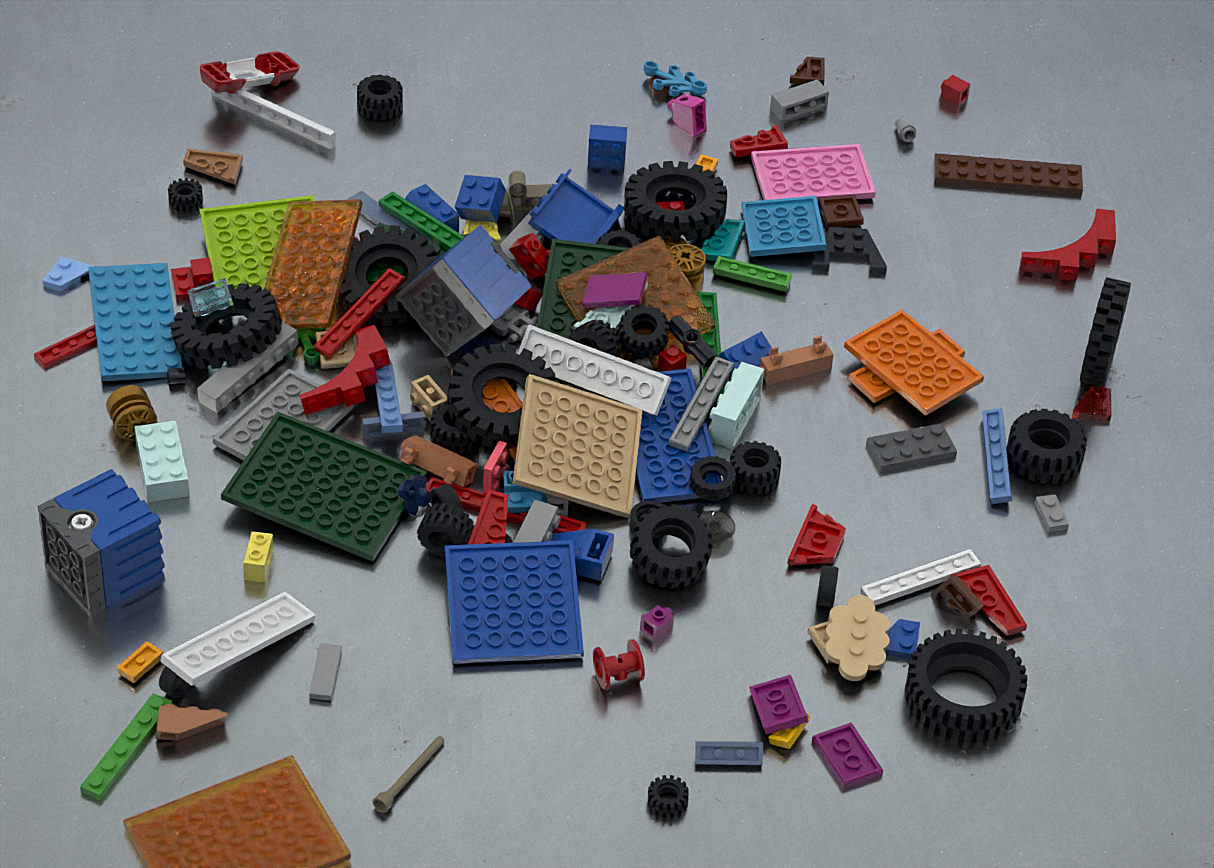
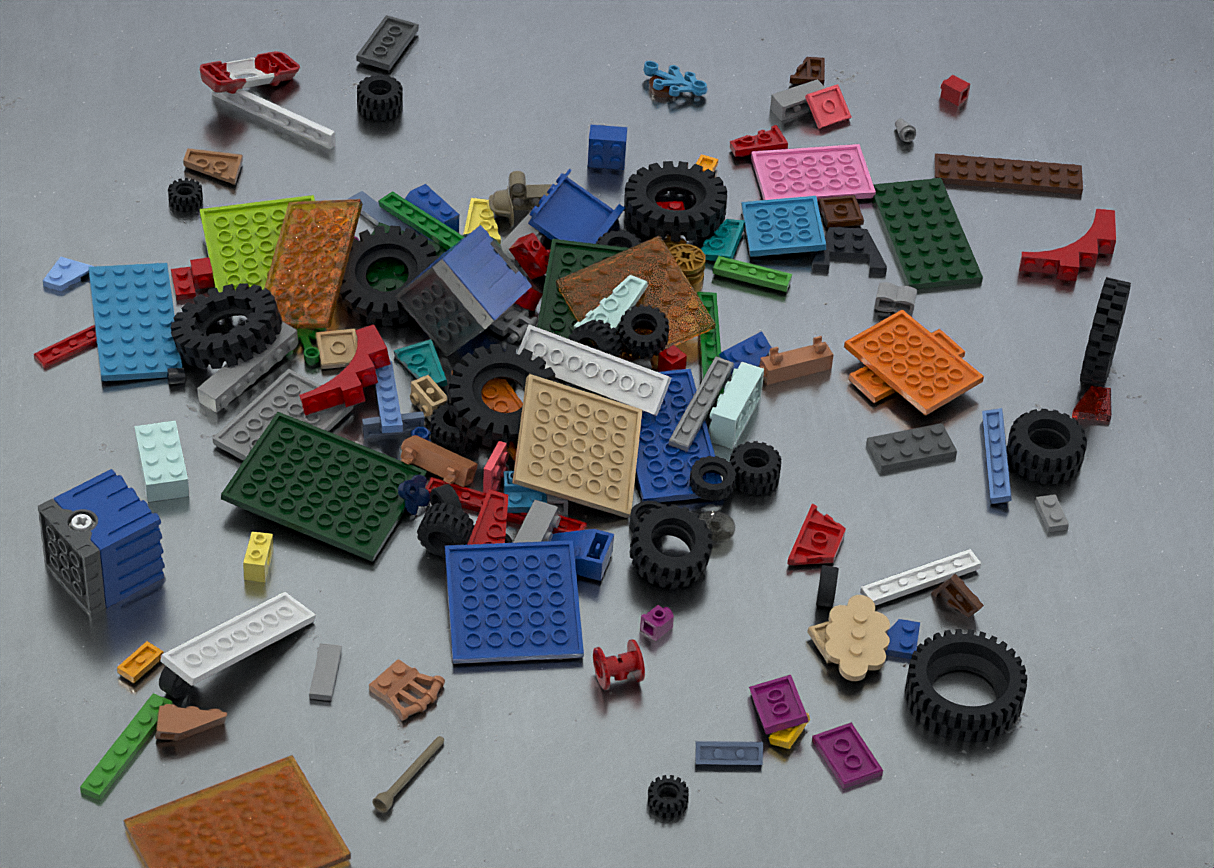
pearl gold wheel [106,385,157,440] -> none
clear light blue plate [188,278,234,317] -> none
red tile [314,268,405,359] -> none
blue brick [455,175,506,222] -> none
magenta tile [582,272,648,308] -> none
dark pink torso [667,94,707,137] -> none
black piece [669,315,718,367] -> none
red wing [951,565,1027,636] -> none
none -> dark grey plate [356,15,419,70]
none -> nougat plate [369,659,445,721]
none -> teal wing [393,339,448,387]
none -> blue plate [411,427,431,442]
none -> coral plate [805,84,852,129]
none -> dark green plate [872,178,983,290]
none -> light grey brick [874,282,917,316]

